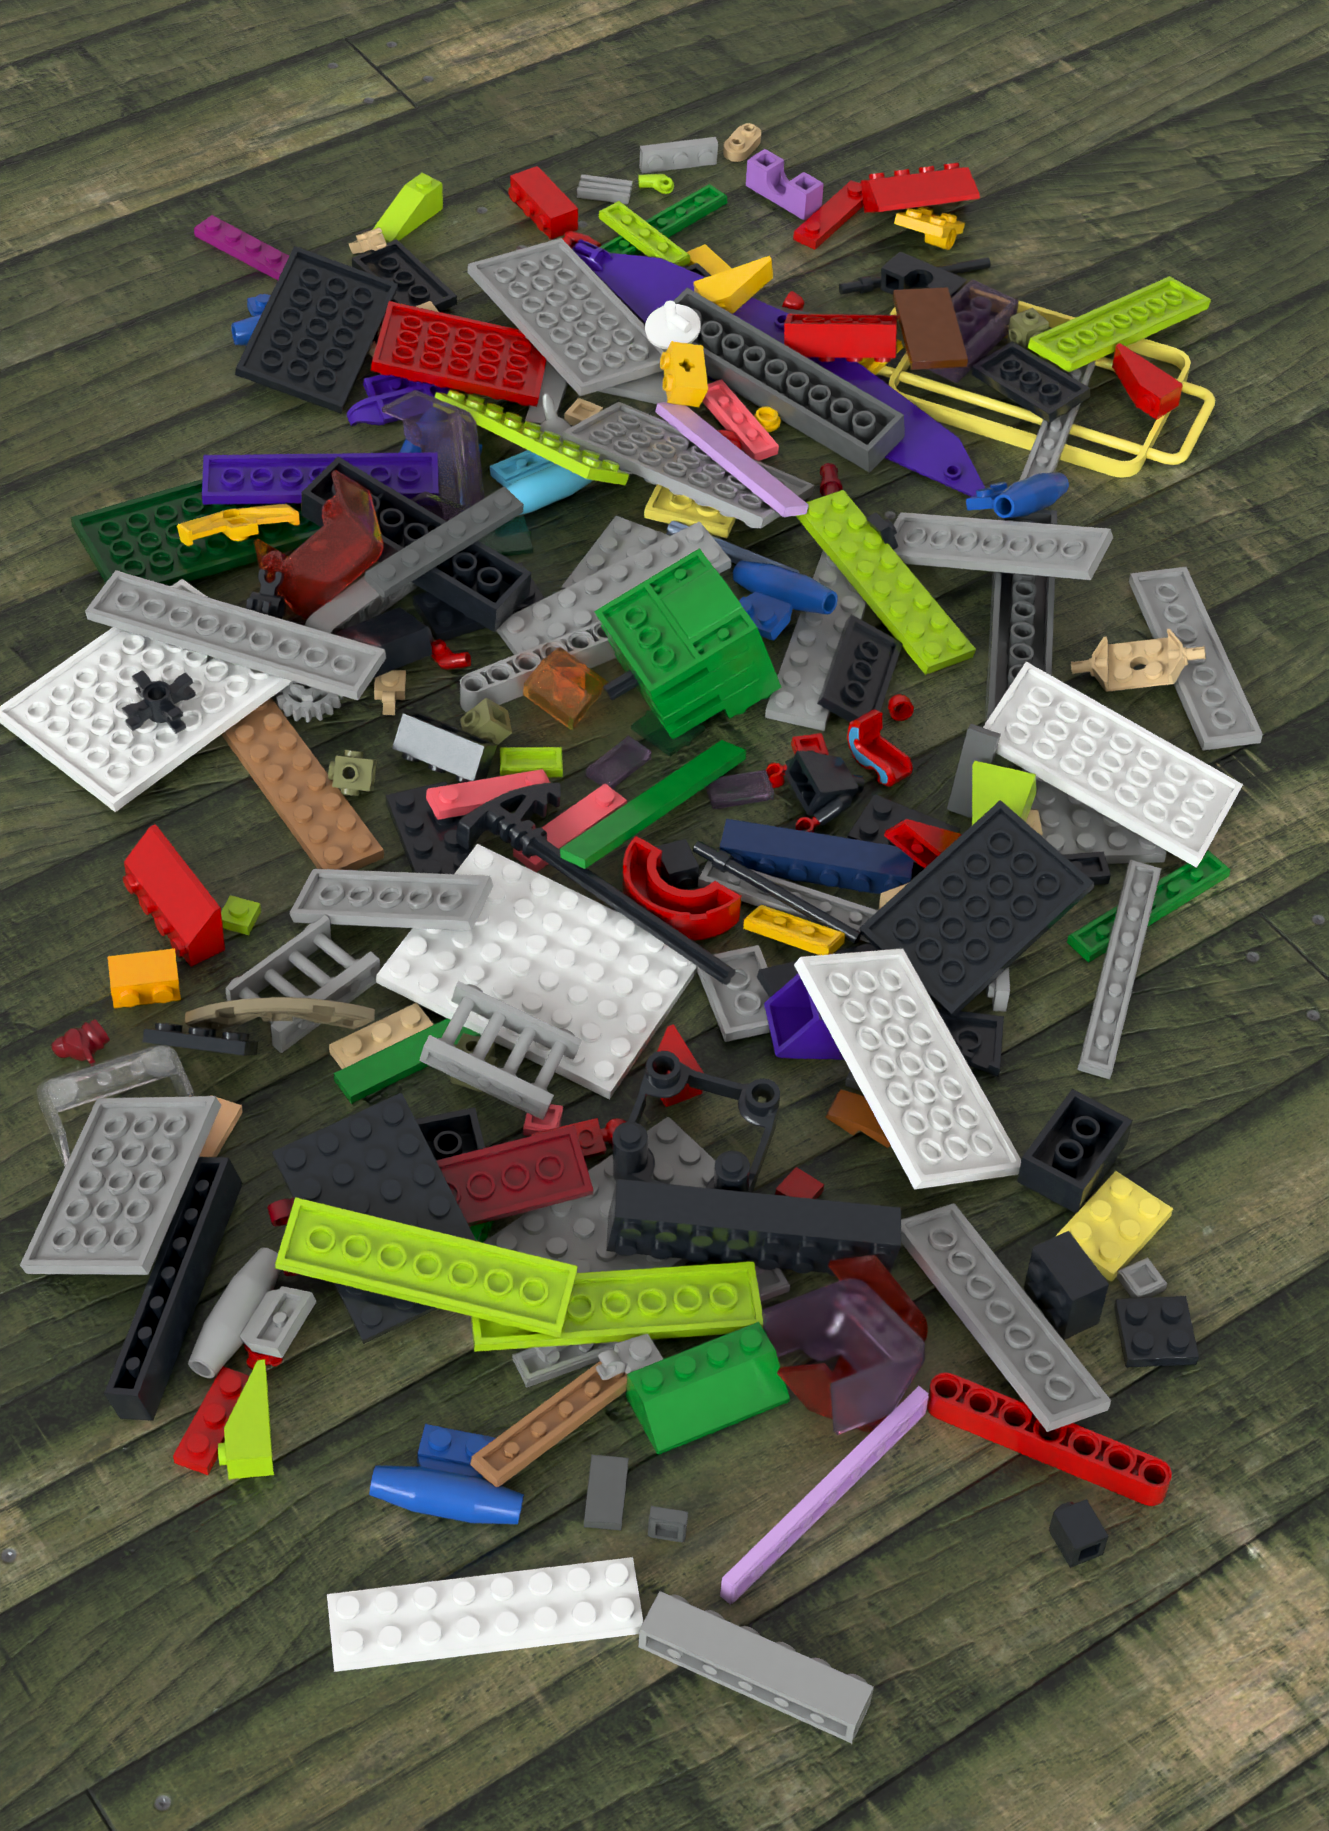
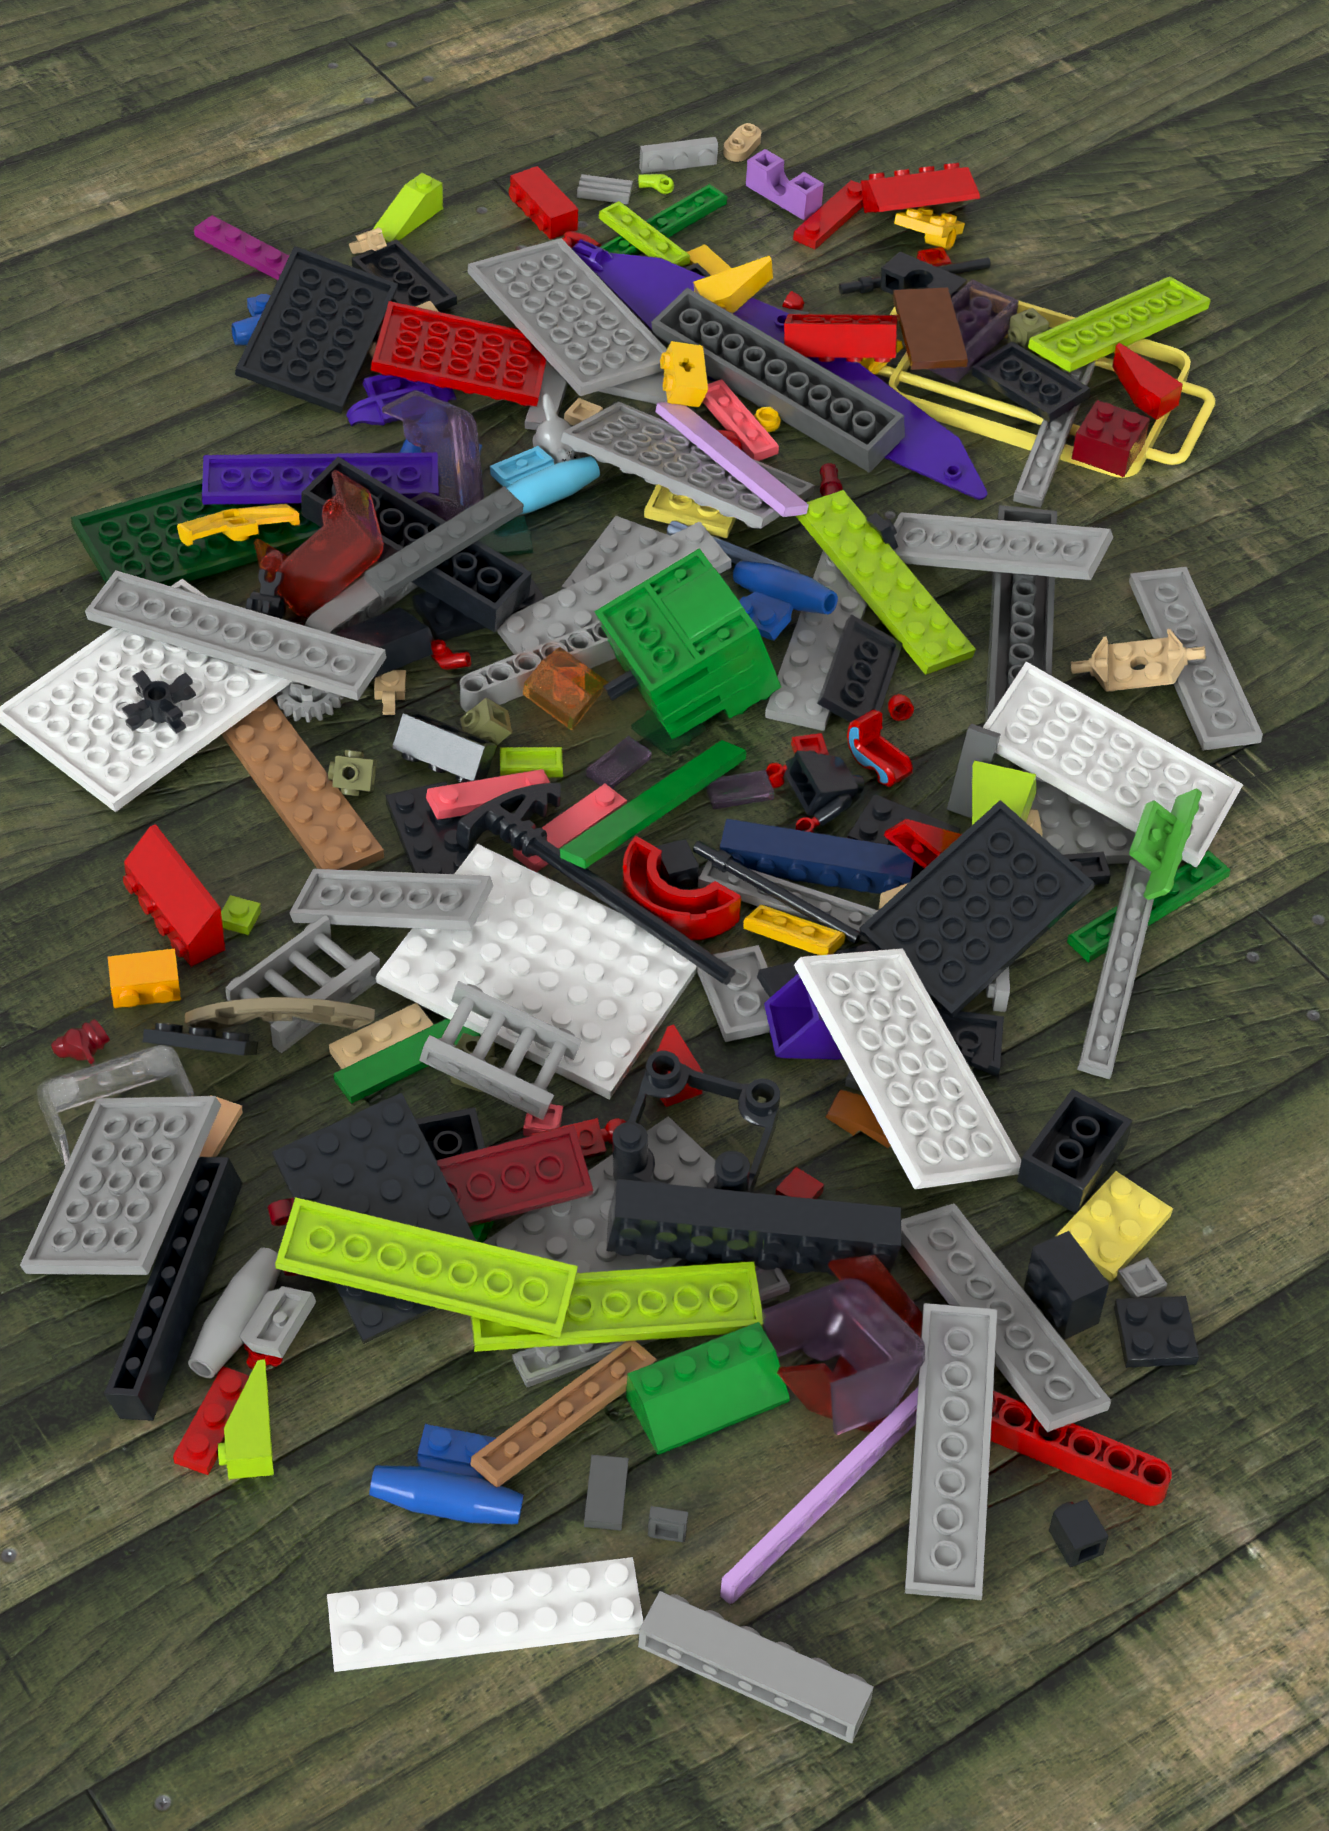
lime plate [433,390,629,485] -> none
light grey plate [596,1334,663,1380] -> none
white shield [645,301,701,349] -> none
blue plate [966,472,1069,518] -> none
none -> light grey plate [905,1303,997,1600]
none -> red tile [917,247,952,266]
none -> dark red brick [1071,400,1150,477]
none -> bright green bracket [1129,788,1202,900]

